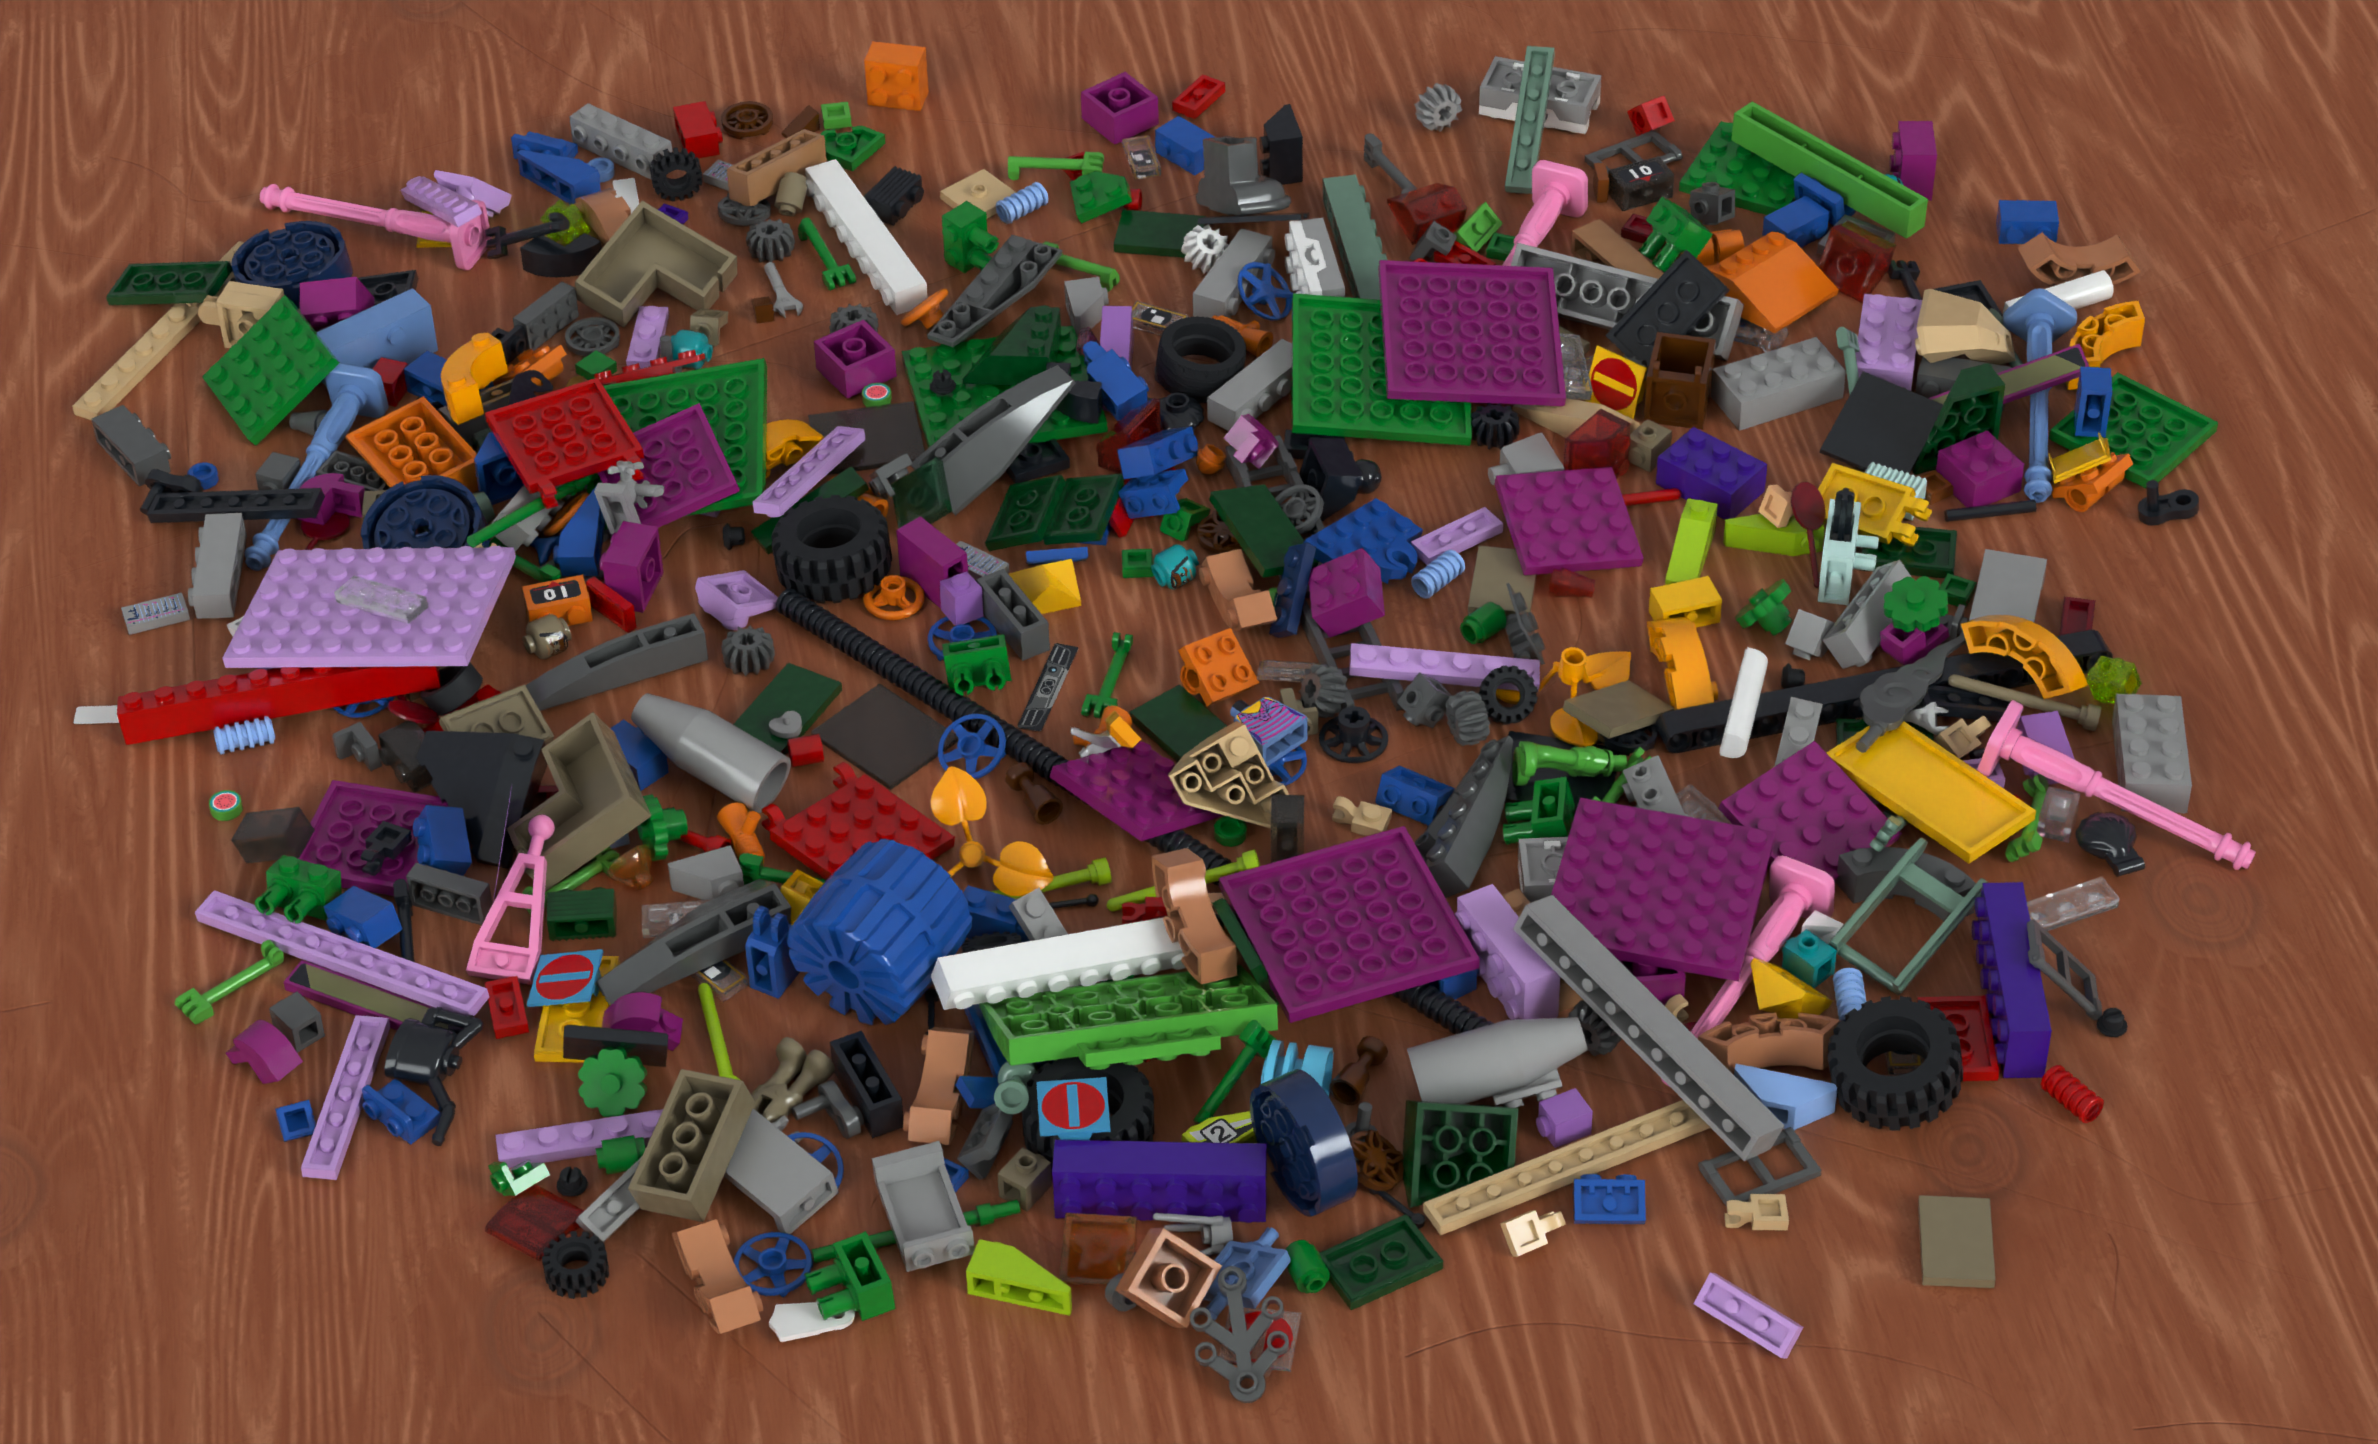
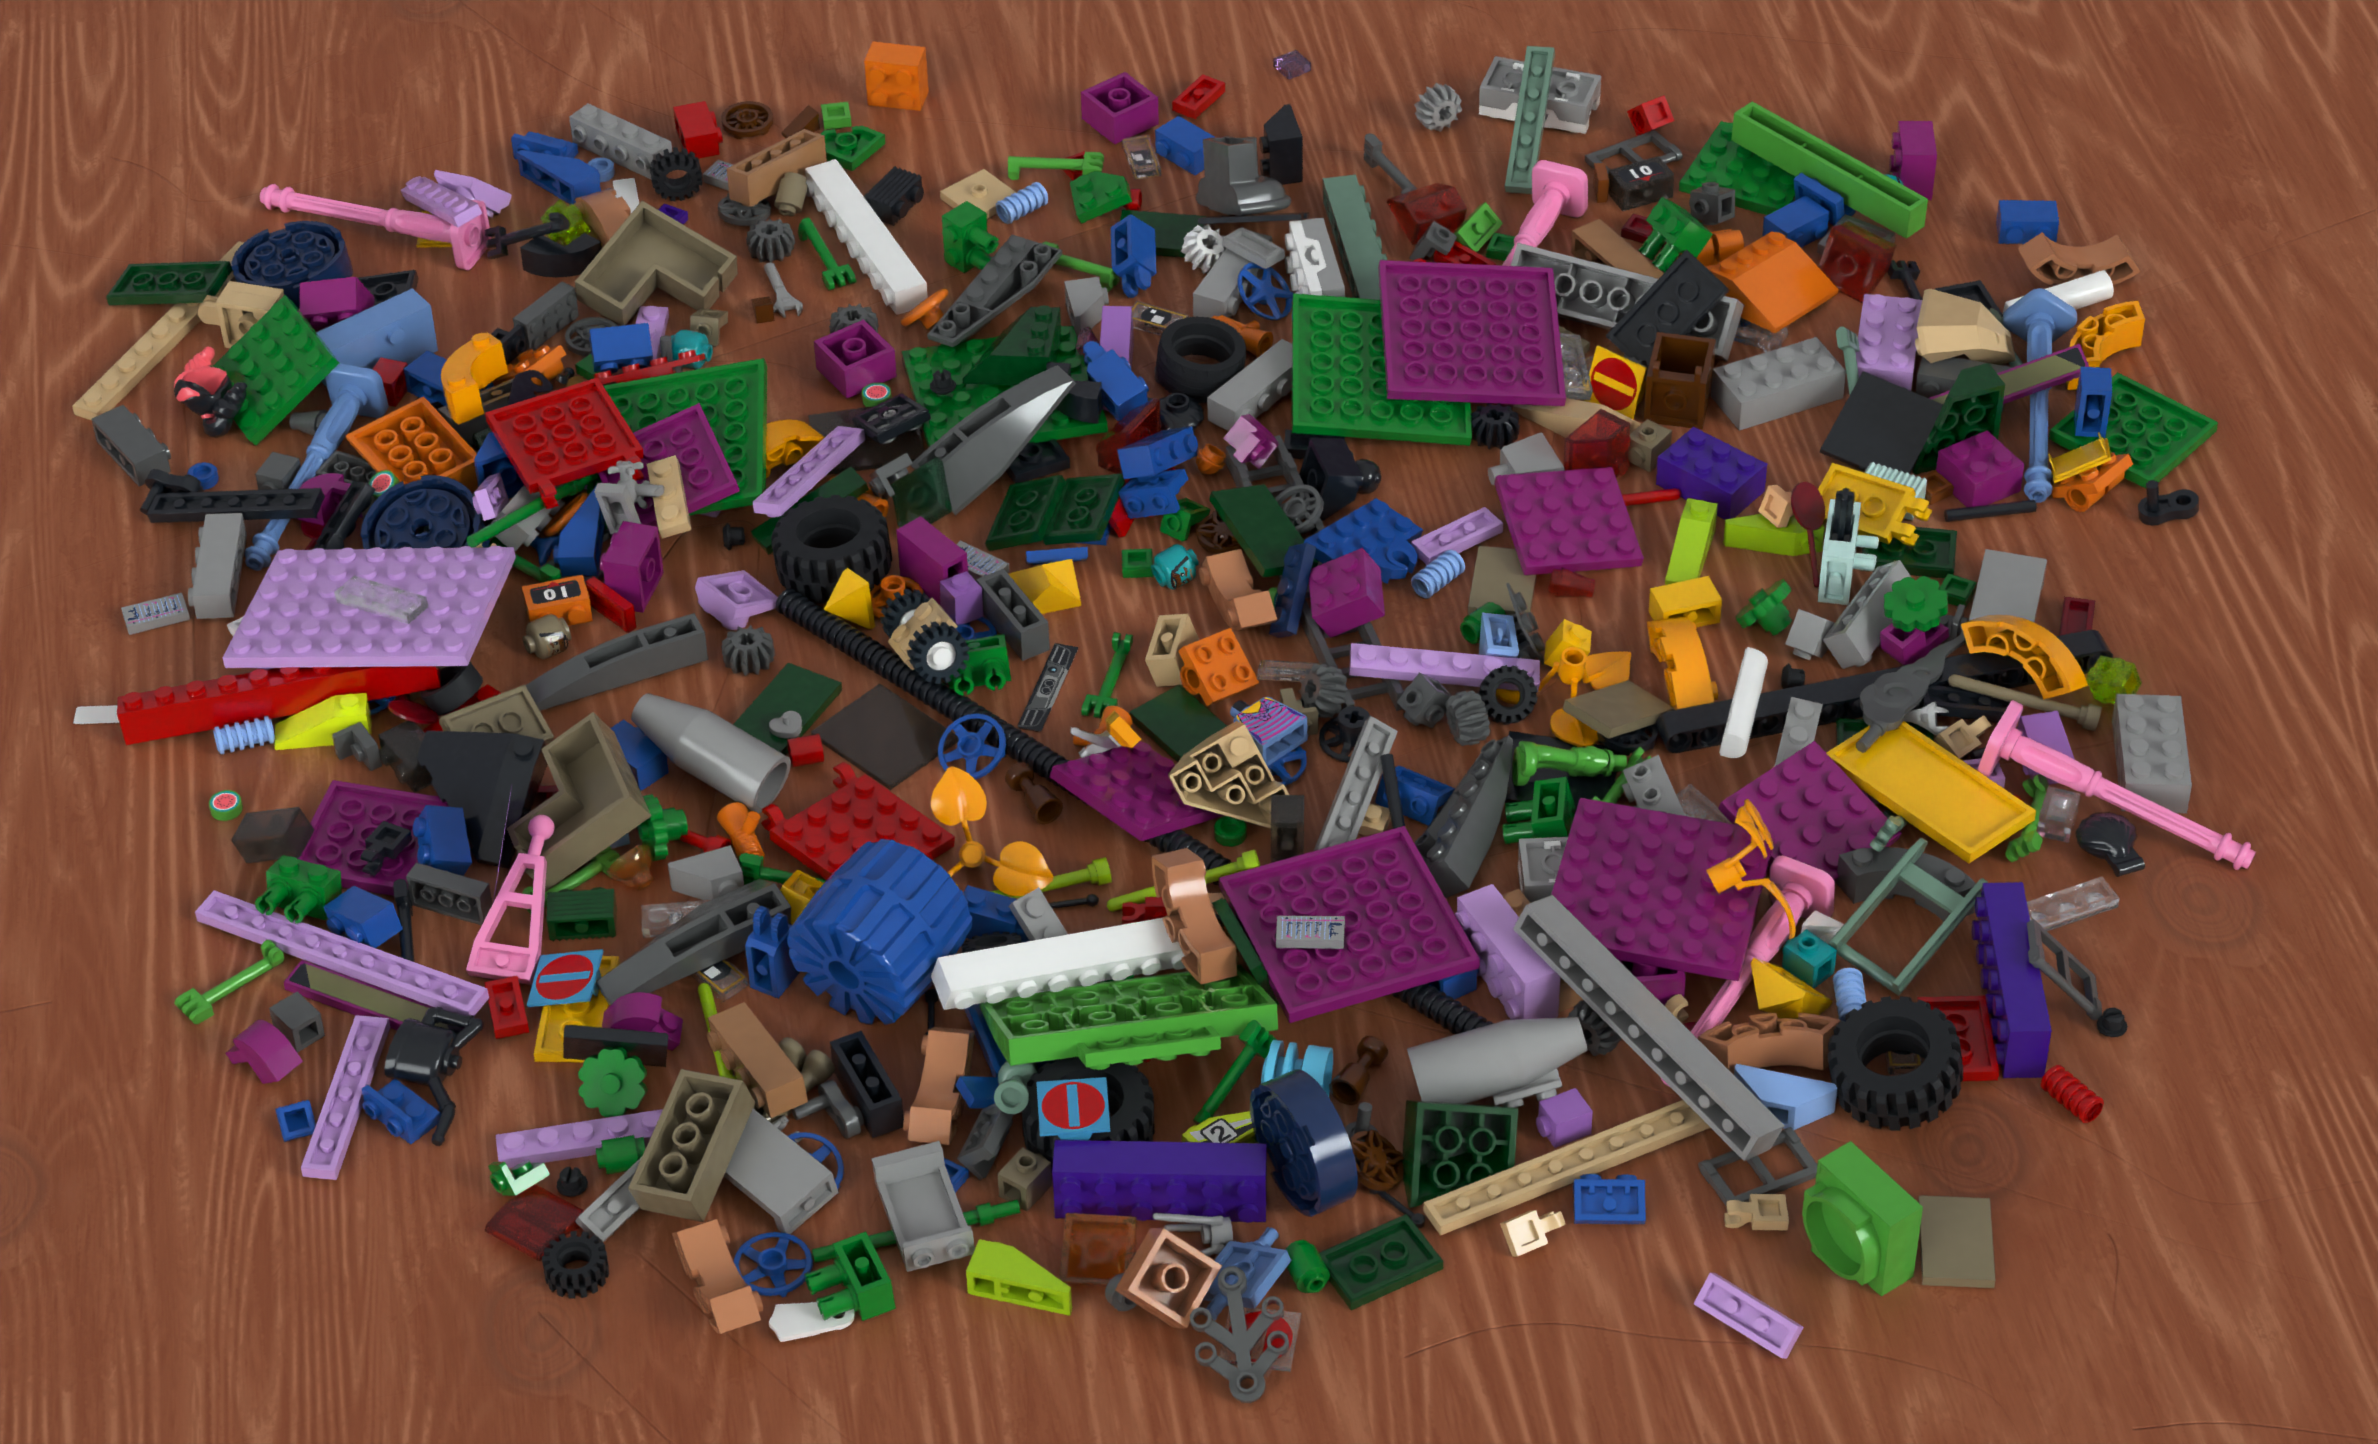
none -> black hair [174,346,247,438]
none -> neon yellow slope [274,693,372,750]
none -> black hinge [313,481,376,550]
none -> tile [369,470,400,499]
none -> lavender plate [472,473,509,521]
none -> black hinge [556,367,575,385]
none -> blue brick [589,323,653,373]
none -> tan plate [647,455,692,539]
none -> medium nougat brick [707,1002,808,1118]
none -> yellow slope [824,568,875,630]
none -> black piece [852,393,931,444]
none -> plate [880,589,969,684]
none -> blue hinge [1111,214,1157,299]
none -> tan brick [1145,614,1199,687]
none -> light grey tile [1222,227,1285,269]
none -> clear purple tile [1273,50,1311,80]
none -> light grey tile [1276,916,1345,949]
none -> light grey plate [1314,715,1398,851]
none -> black bar [1380,754,1405,829]
none -> light blue slope [1479,613,1519,658]
none -> yellow brick [1544,619,1592,667]
none -> light orange plant [1706,799,1796,940]
none -> bright green container [1802,1141,1923,1297]

